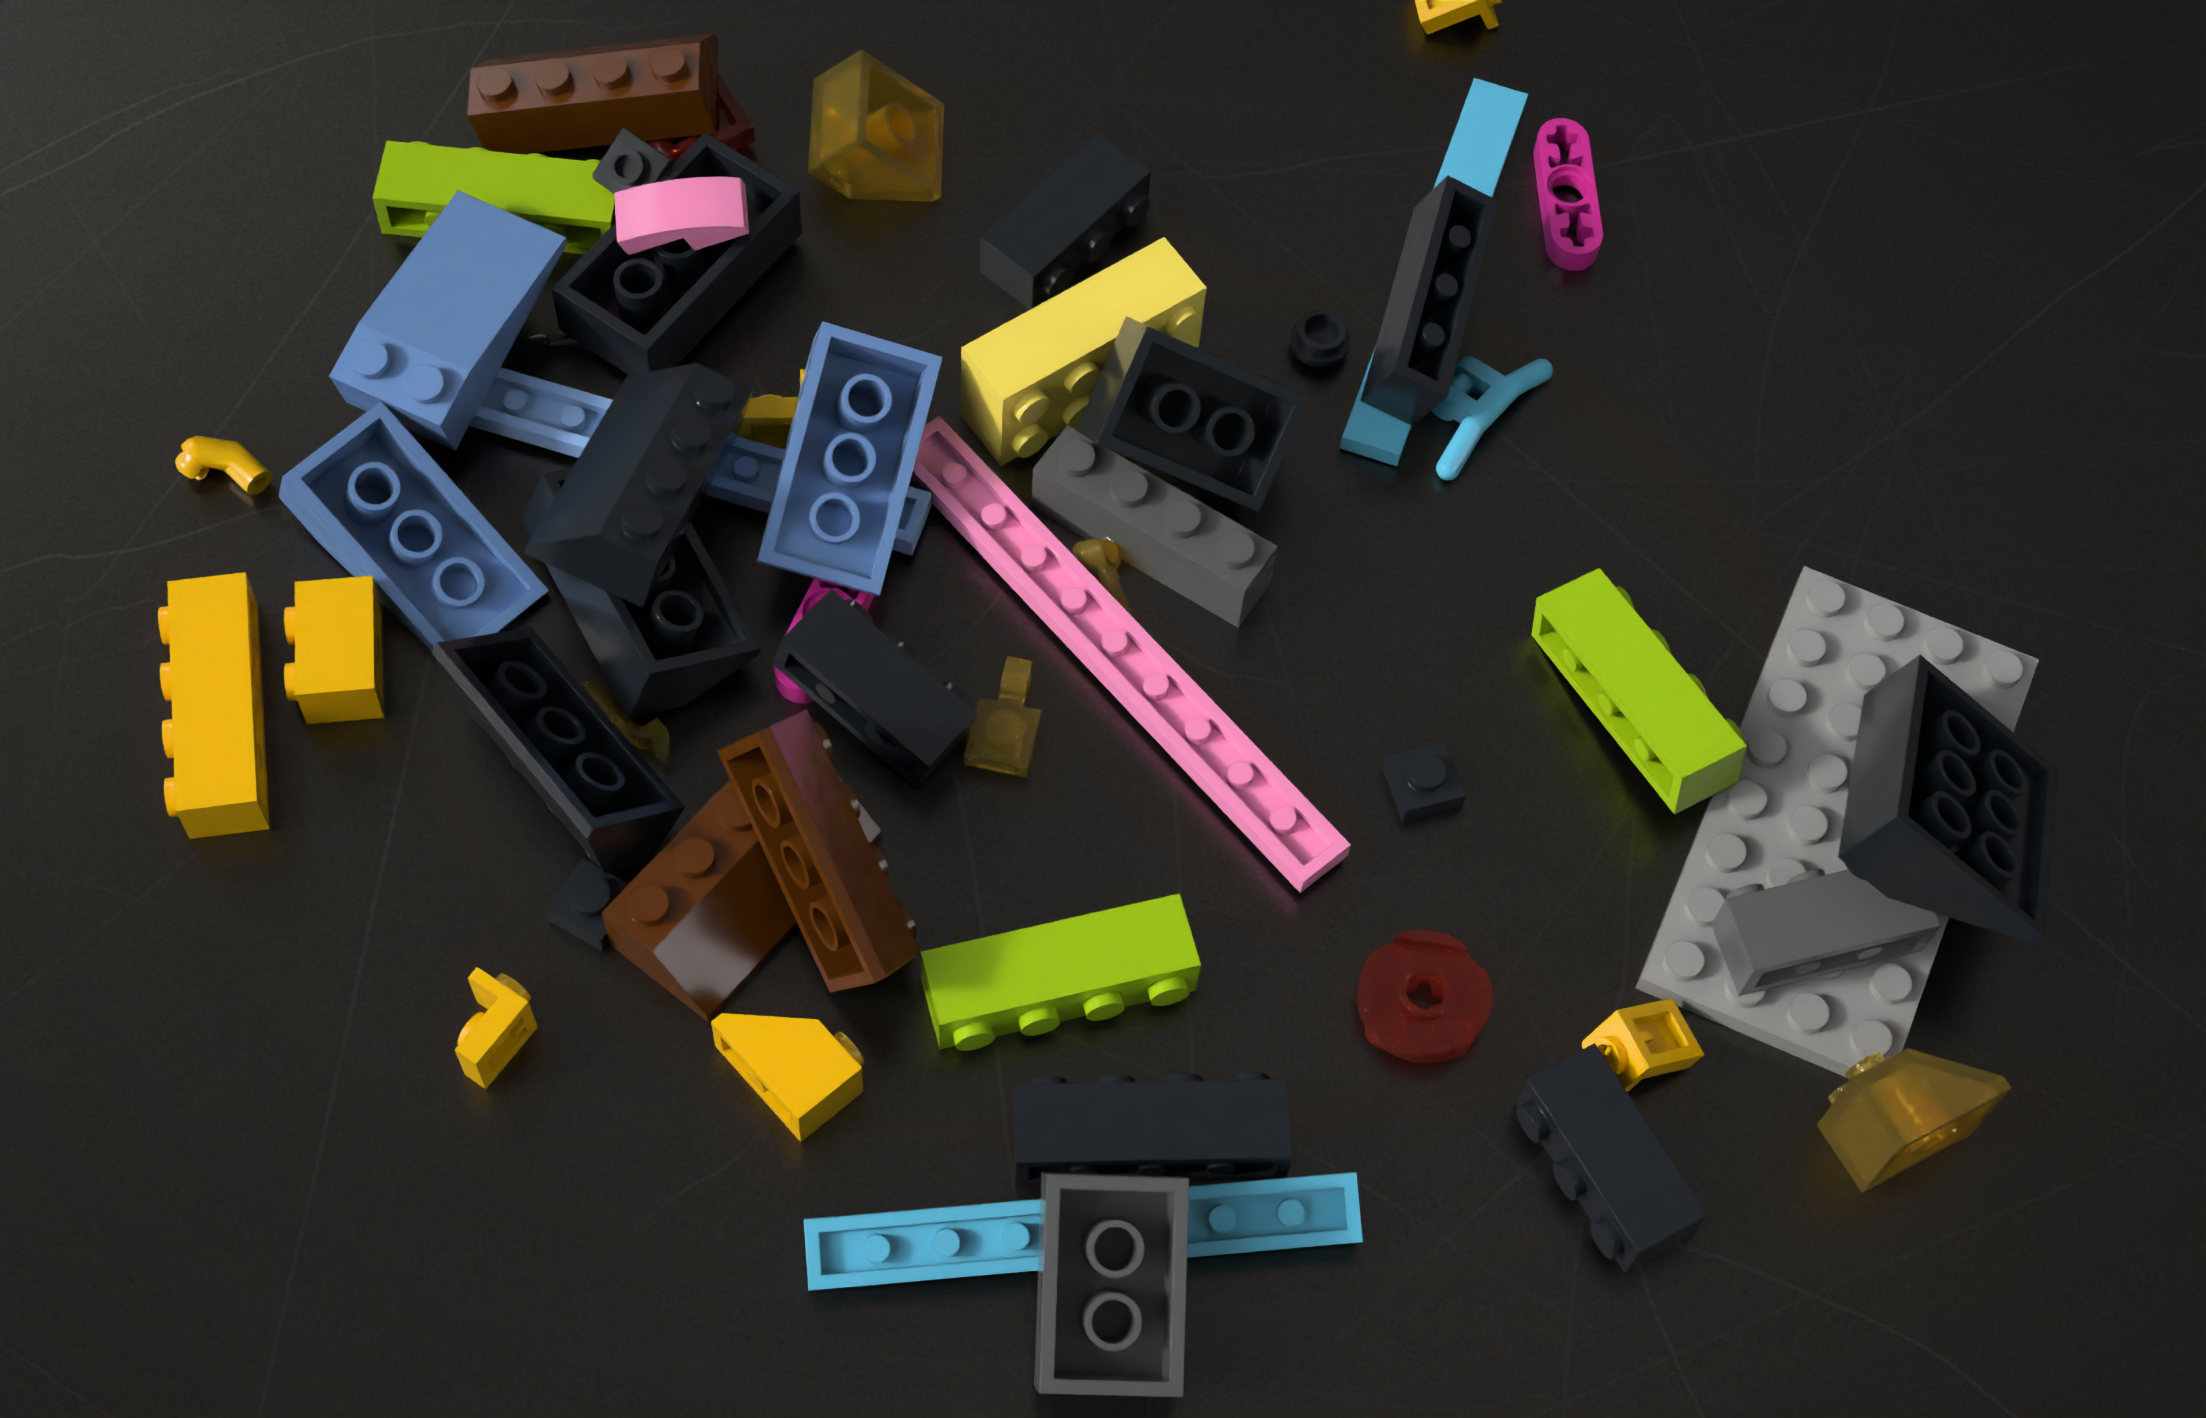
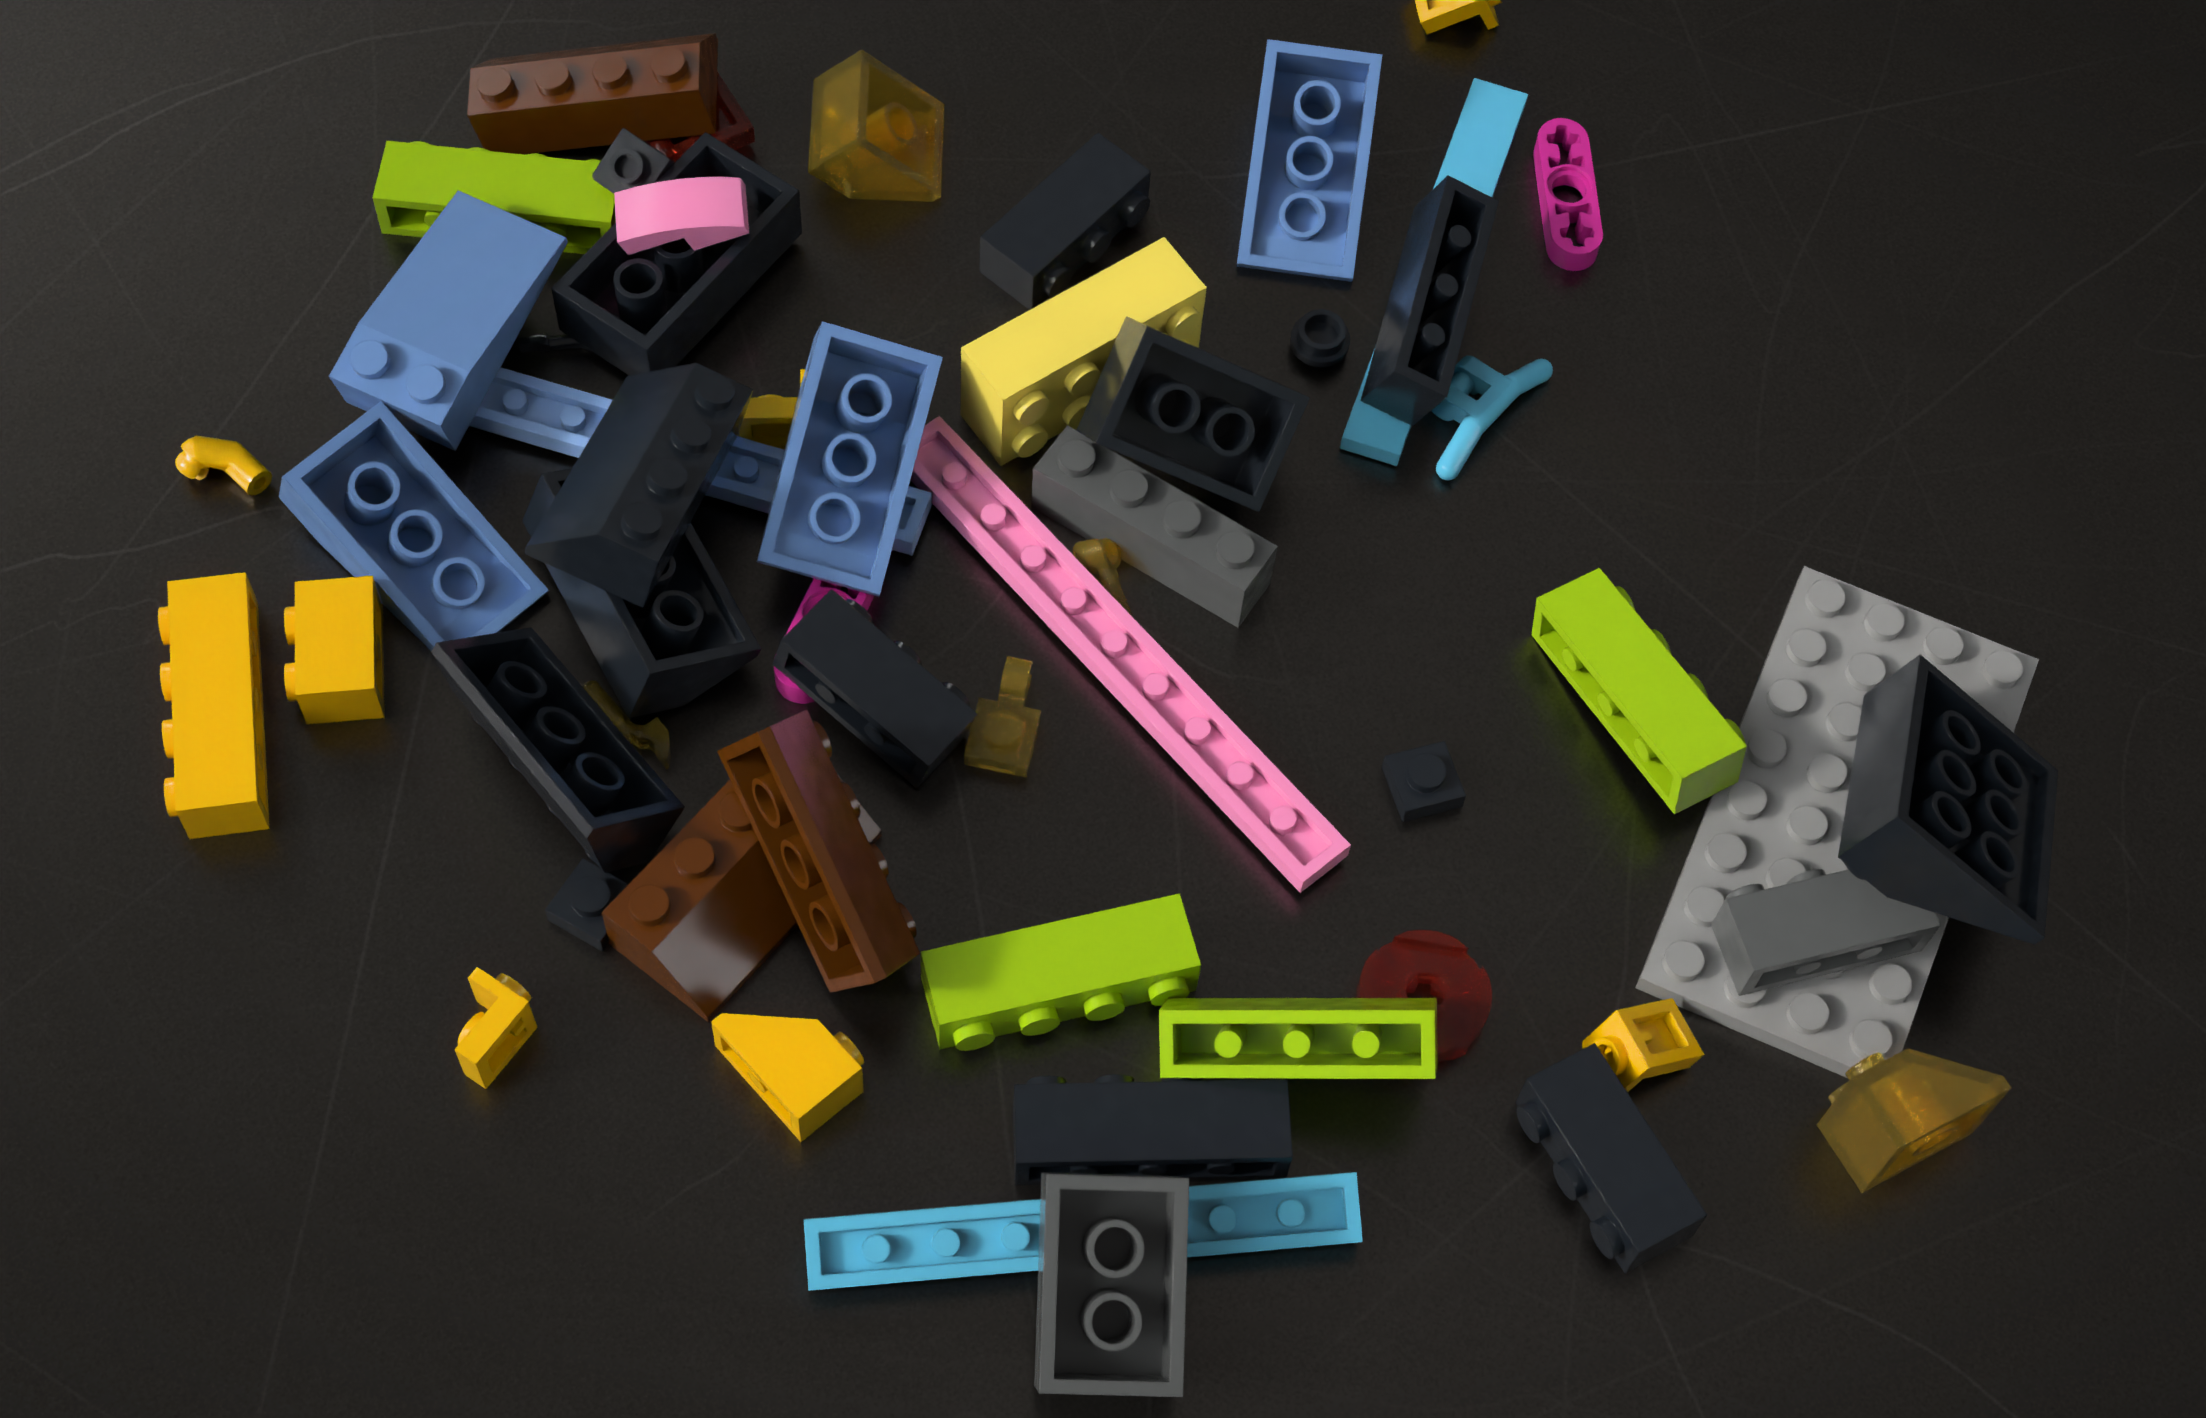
none -> lime brick [1159,998,1438,1079]
none -> medium blue slope [1237,39,1383,282]

